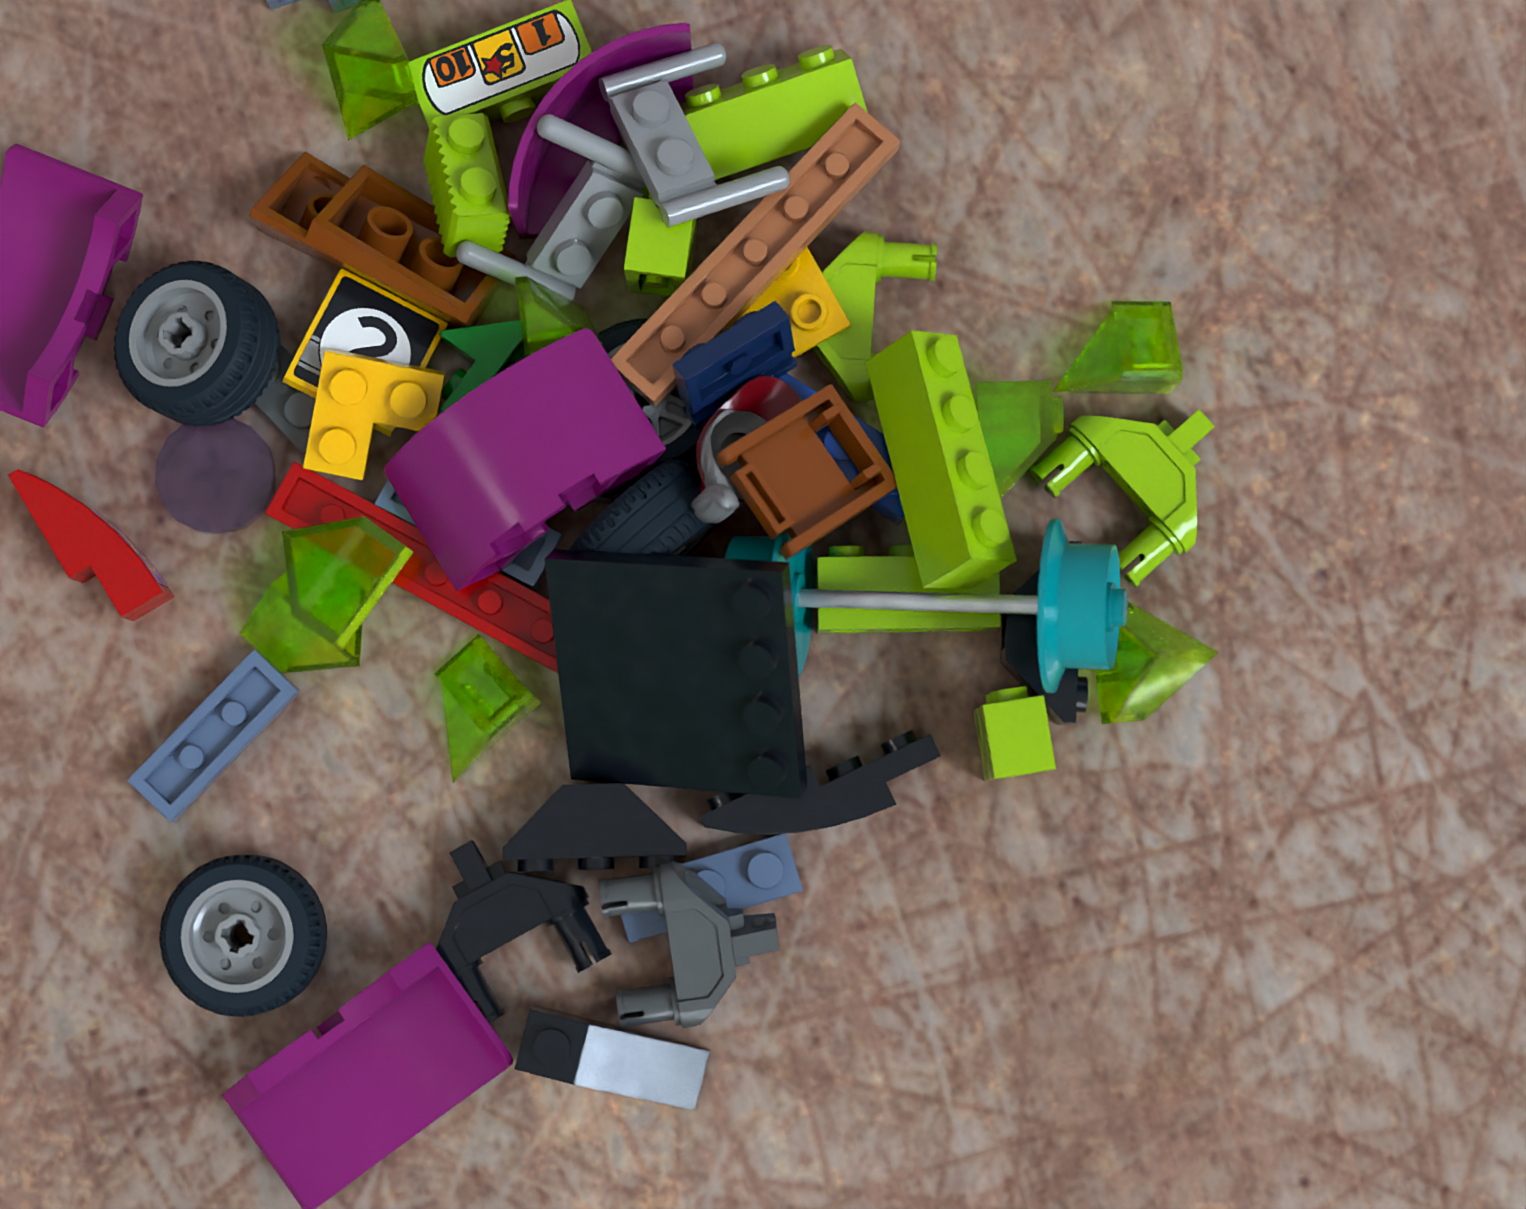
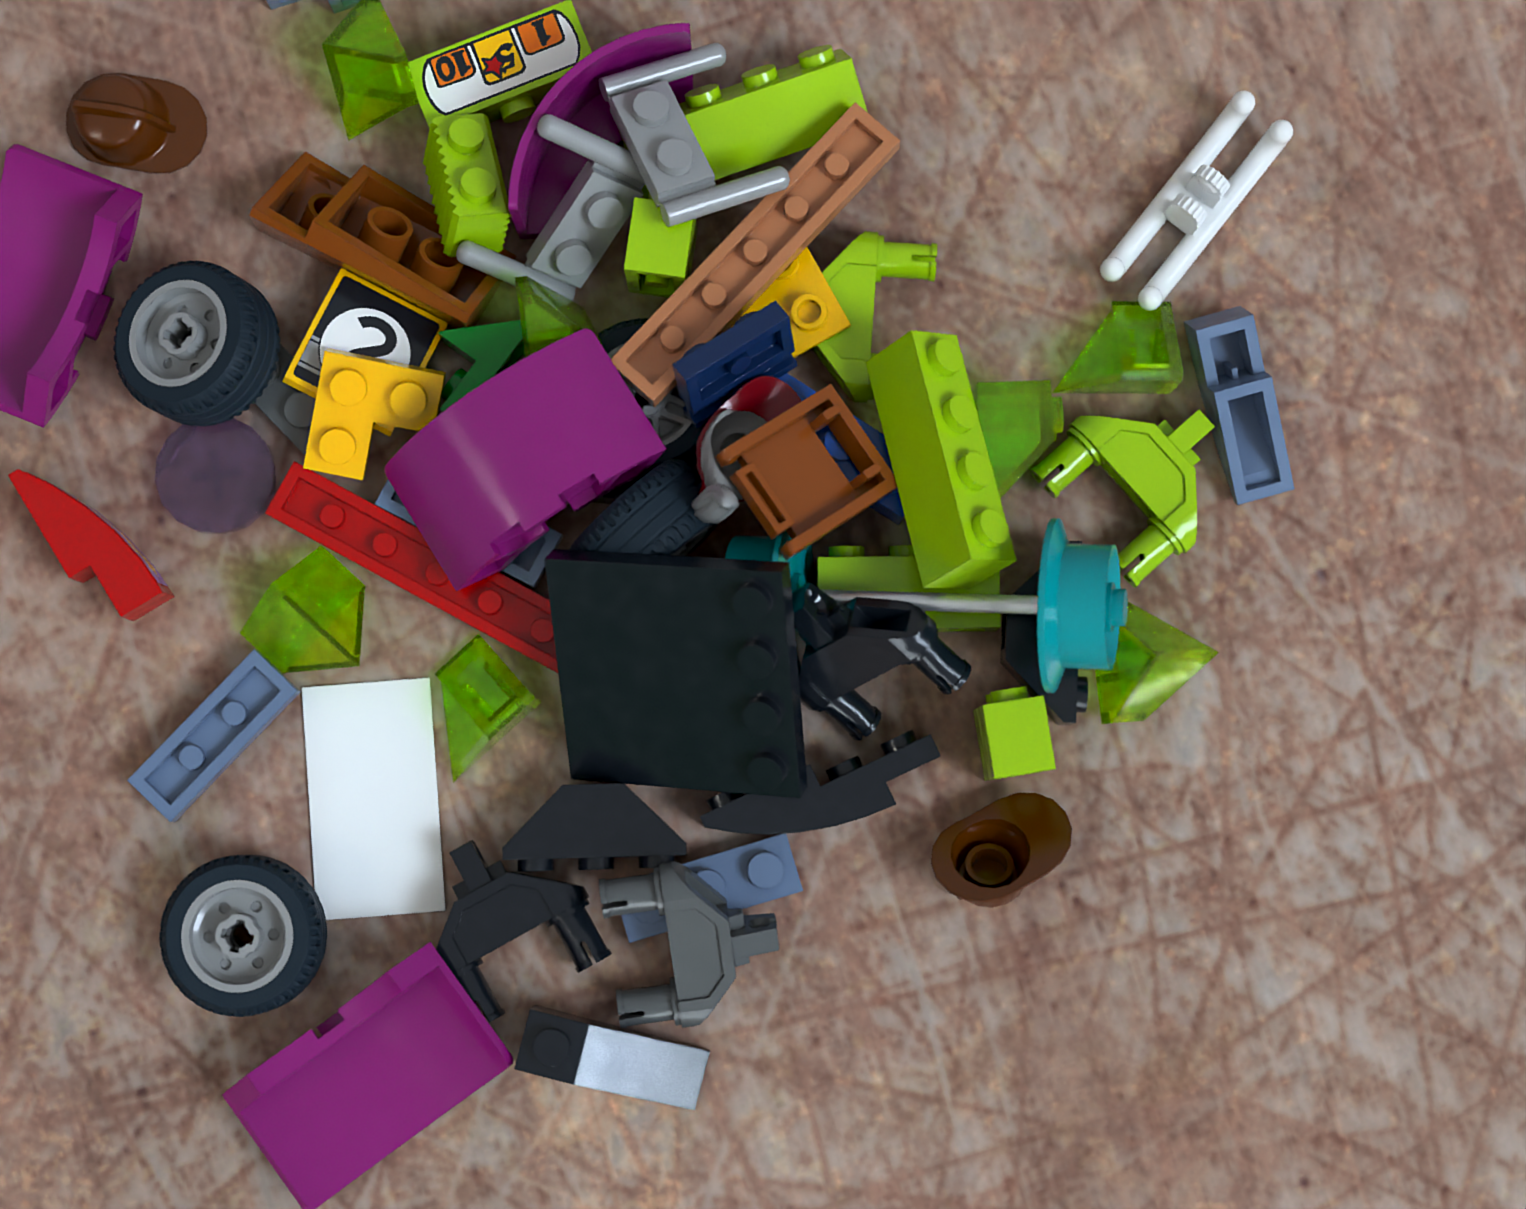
clear neon green slope [282,516,414,651] -> none
none -> reddish brown piece [66,73,207,173]
none -> white sticker [302,677,446,920]
none -> black connector [792,582,971,741]
none -> reddish brown piece [931,793,1072,908]
none -> white piece [1100,90,1293,311]
none -> sand blue slope [1183,306,1294,505]

